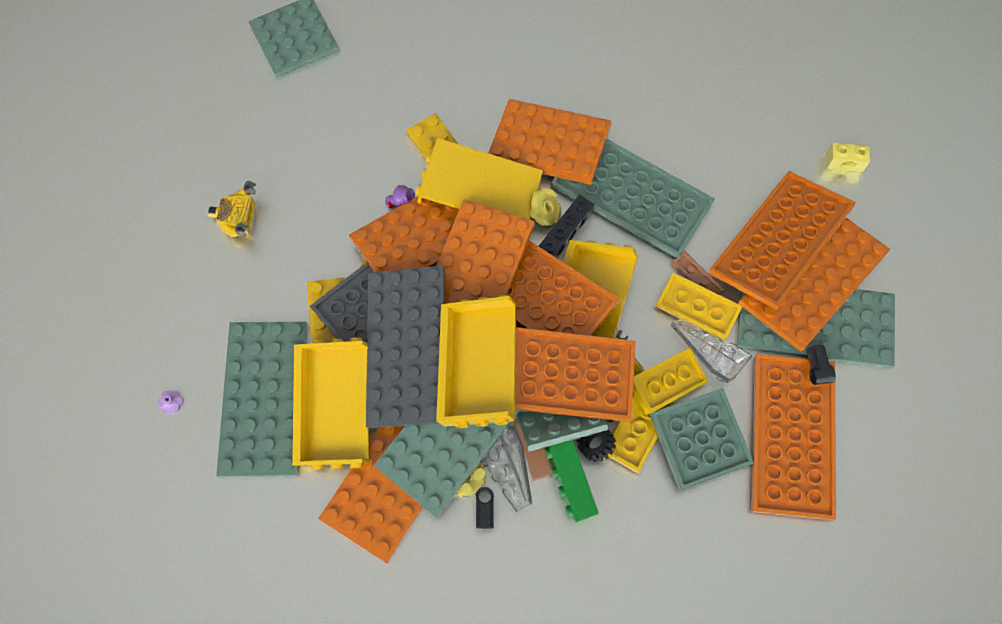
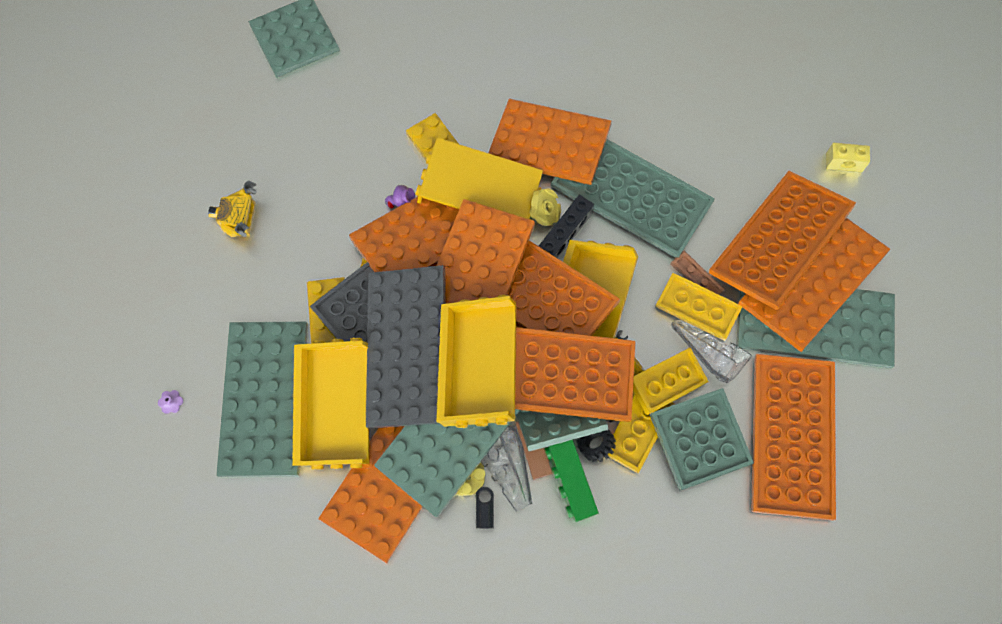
black piece [806,344,836,385] -> none

